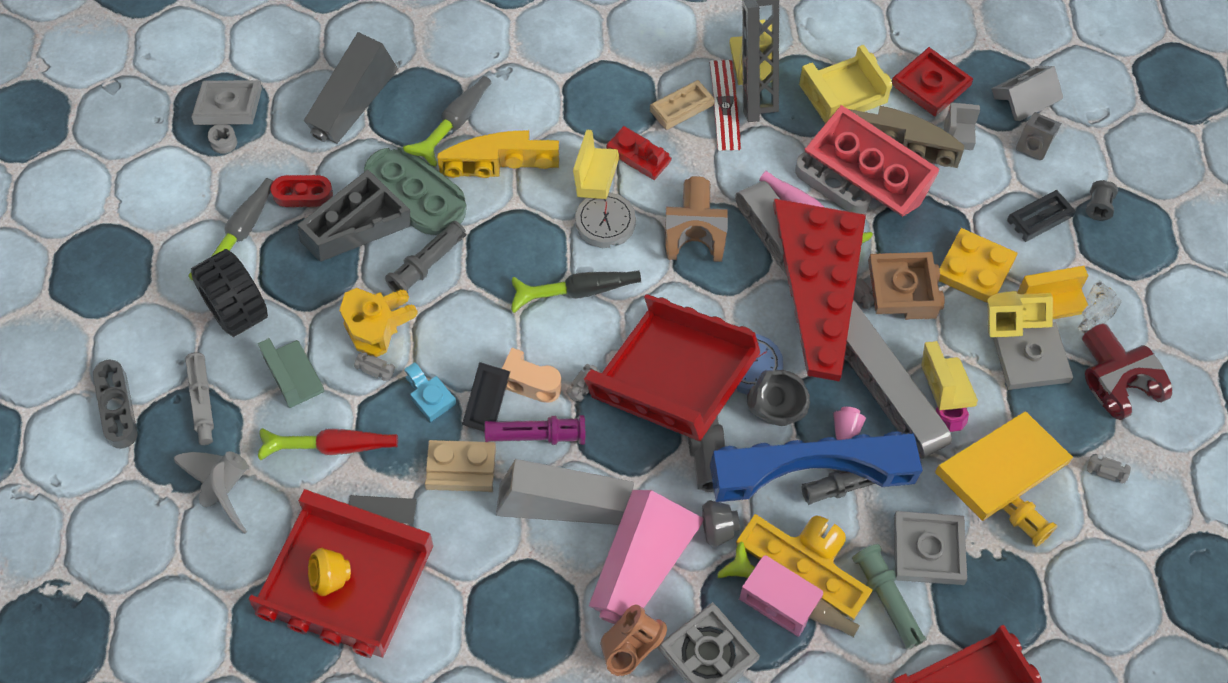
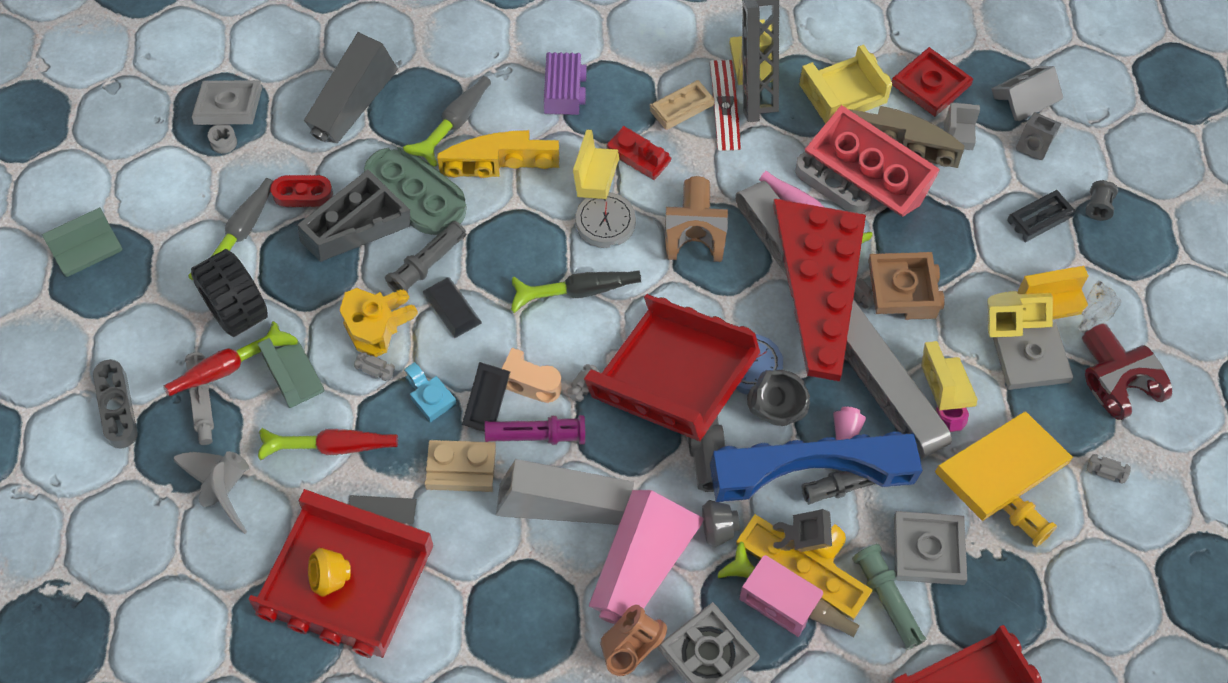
yellow plate [939,228,1018,303] -> none
none -> sand green panel [42,207,122,277]
none -> red piece [163,321,298,397]
none -> black tile [423,277,482,338]
none -> medium lavender brick [544,52,587,115]
none -> dark grey plate [773,509,832,552]

